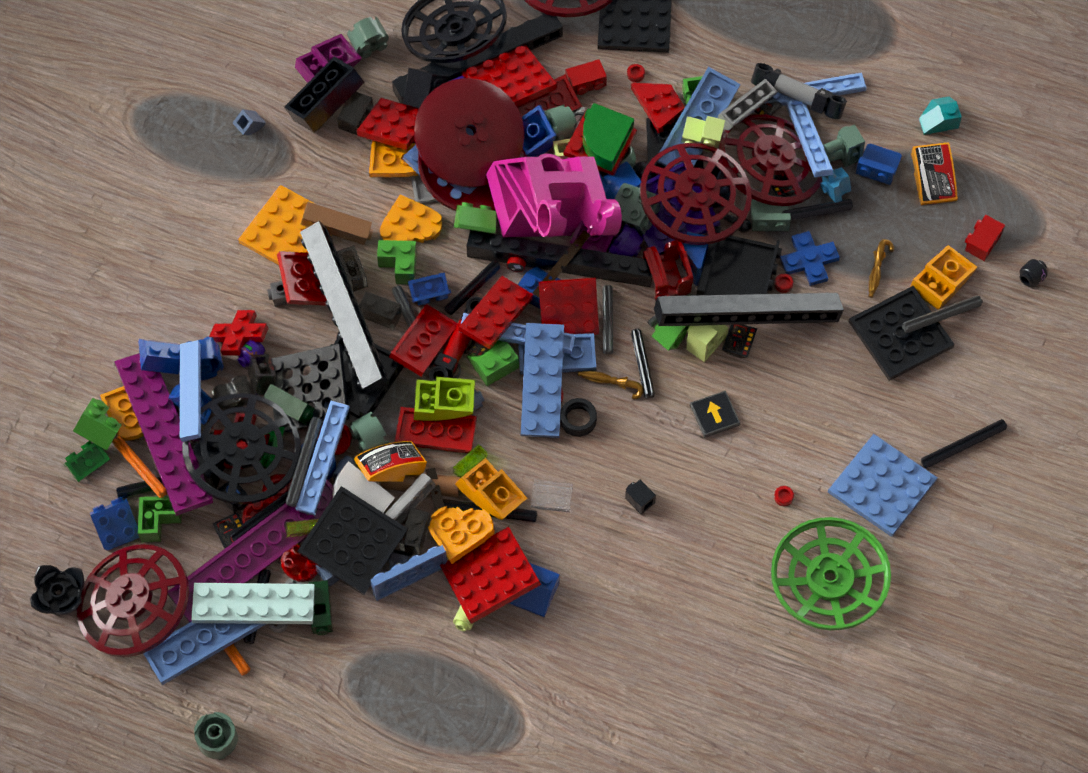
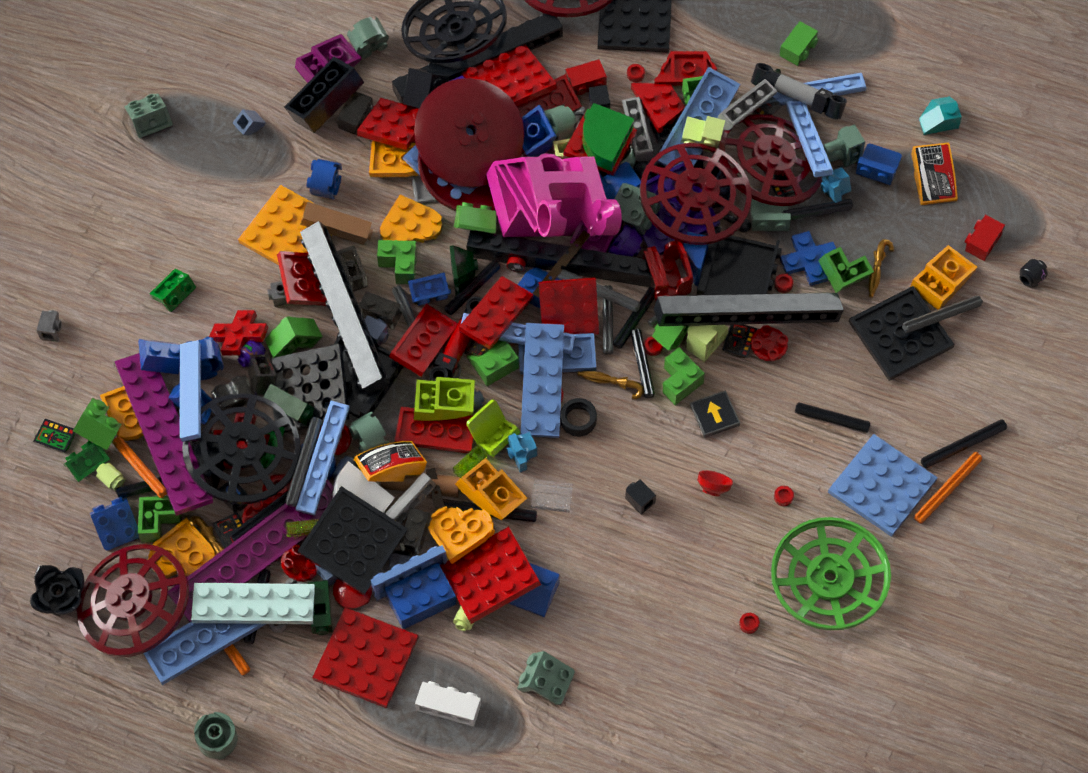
none -> piece [33,419,75,453]
none -> flat silver brick [36,310,62,342]
none -> yellowish green brick [96,463,125,491]
none -> sand green bracket [125,93,173,138]
none -> light orange plate [148,518,215,578]
none -> green bracket [149,268,196,312]
none -> pearl gold piece [190,515,224,556]
none -> bright green brick [264,316,323,358]
none -> blue brick [306,159,342,200]
none -> red plate [312,607,419,708]
none -> red dish [333,579,372,609]
none -> sand blue brick [364,315,389,346]
none -> blue brick [384,563,457,629]
none -> white brick [415,681,481,727]
none -> dark green slope [450,245,479,296]
none -> lime bracket [467,399,520,457]
none -> dark azure brick [506,432,538,472]
none -> sand green bracket [517,651,575,705]
none -> dark grey axle [558,269,641,312]
none -> black brick [589,85,611,109]
none -> black axle [613,287,655,349]
none -> light grey brick [622,97,654,162]
none -> red tile [644,336,663,356]
none -> red wing [654,51,717,86]
none -> bright green brick [662,347,705,405]
none -> red piece [697,470,733,496]
none -> red tile [739,613,760,634]
none -> red dish [750,325,788,361]
none -> bright green brick [780,21,819,66]
none -> black axle [795,402,870,432]
none -> bright green brick [818,247,874,293]
none -> orange axle [914,452,982,524]

